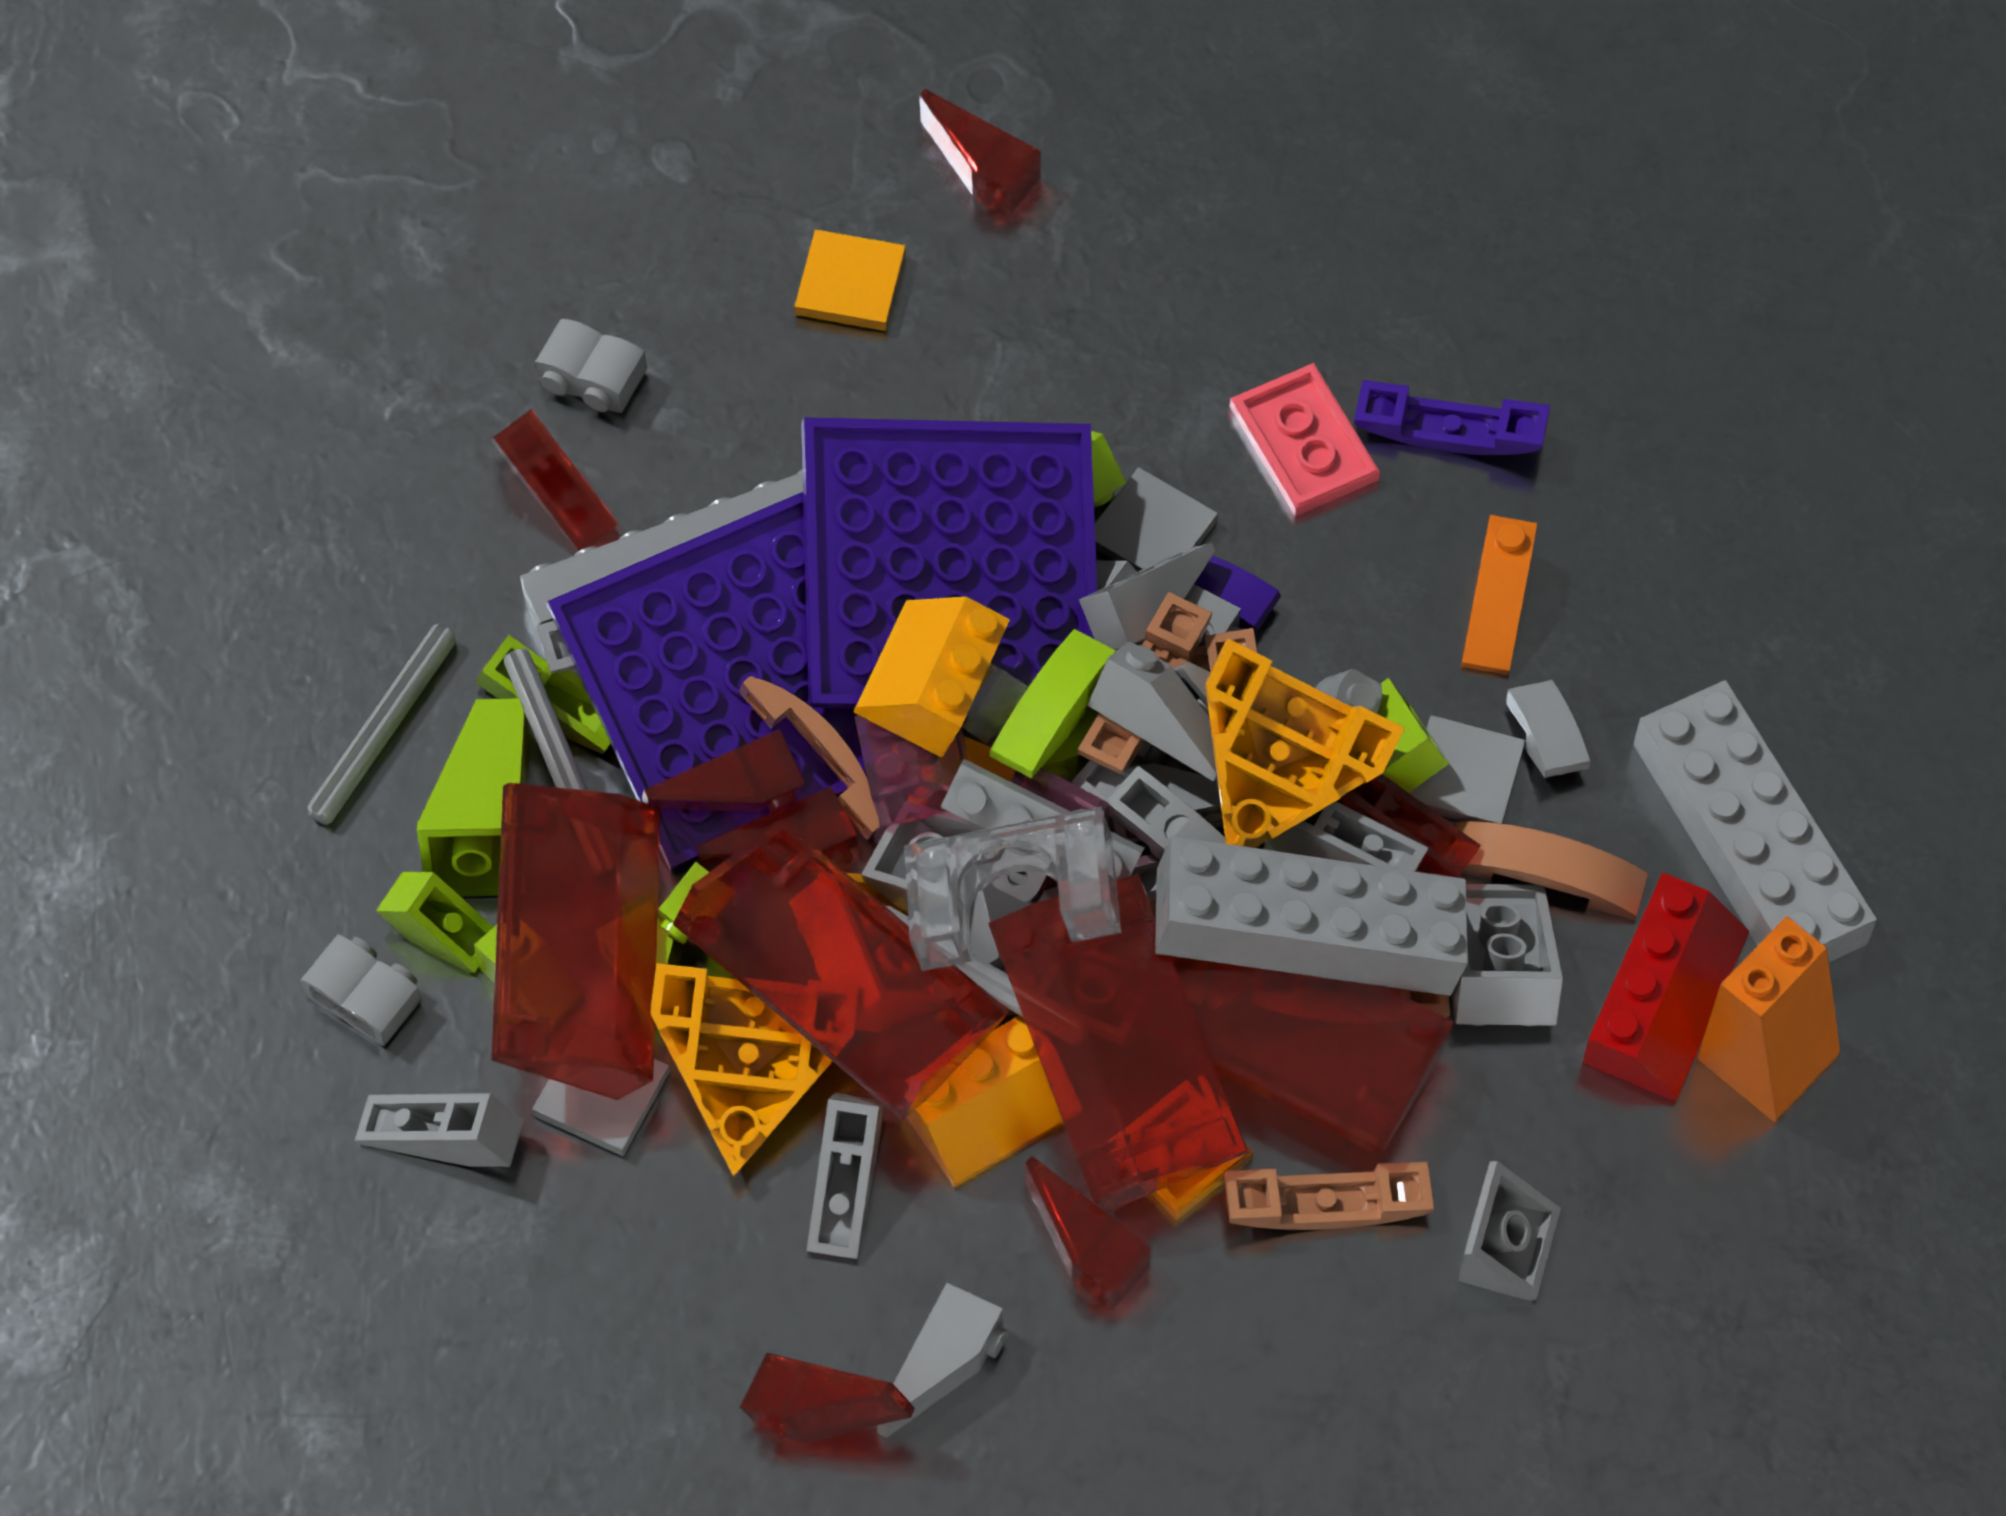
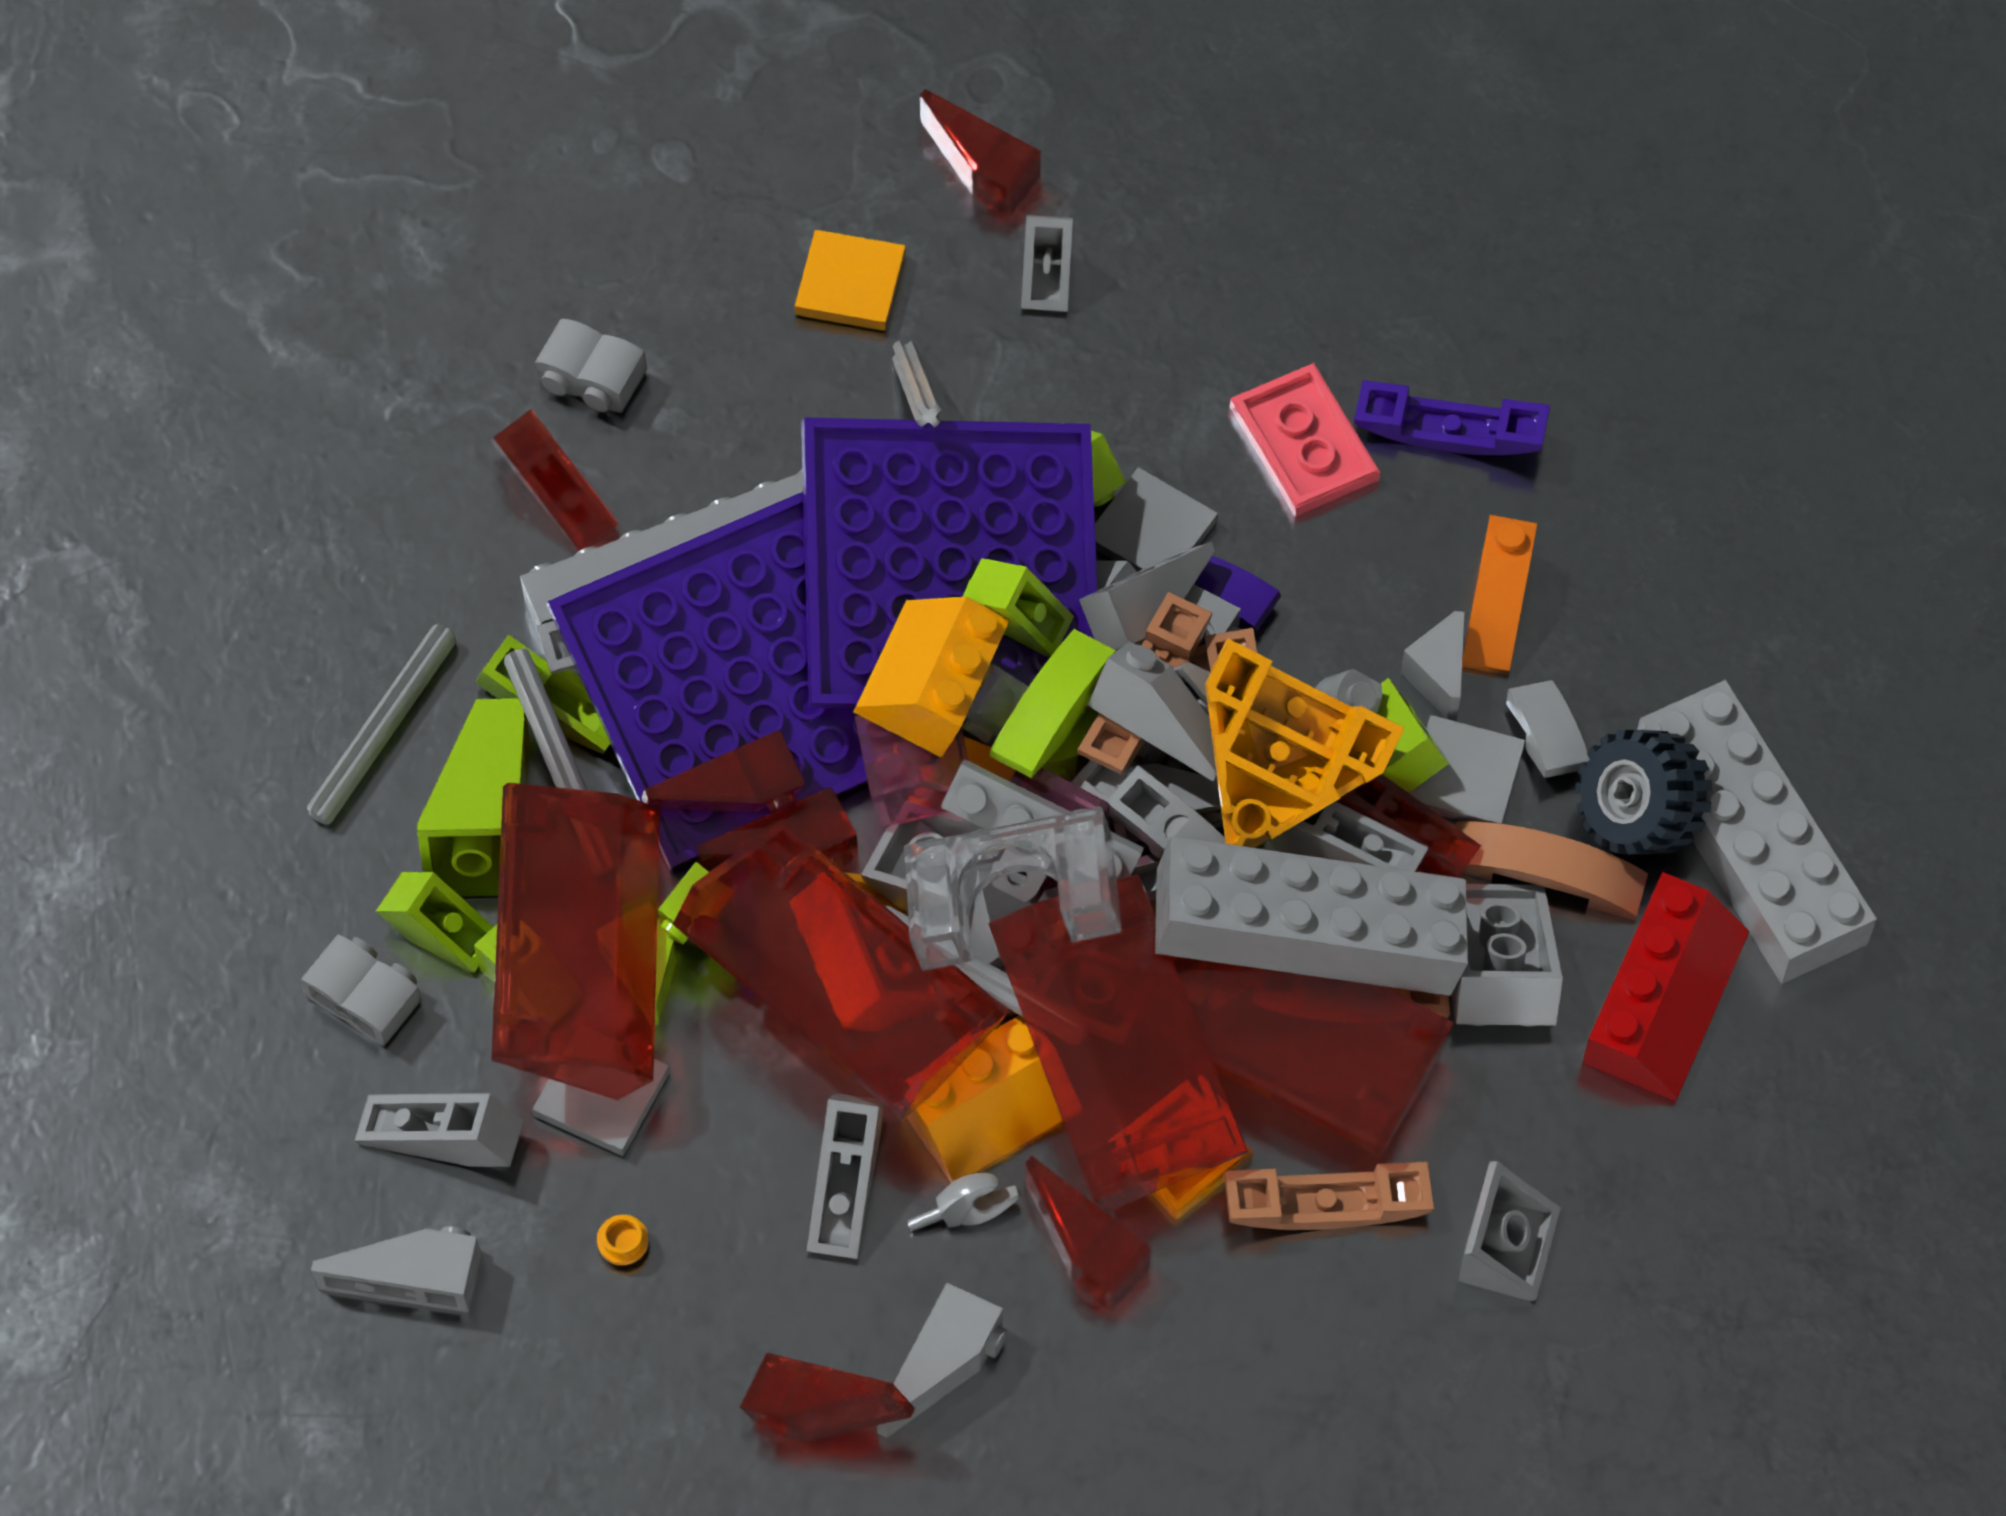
light orange wedge [650,963,859,1177] -> none
nougat slope [739,676,880,841] -> none
orange slope [1697,916,1840,1123] -> none
none -> light grey slope [311,1226,482,1313]
none -> light orange plate [597,1214,649,1265]
none -> light grey axle [892,340,942,427]
none -> light grey hand [908,1173,1021,1232]
none -> lime slope [962,558,1074,657]
none -> light grey slope [1021,215,1073,312]
none -> light grey slope [1401,611,1464,720]
none -> black wheel [1575,729,1713,854]

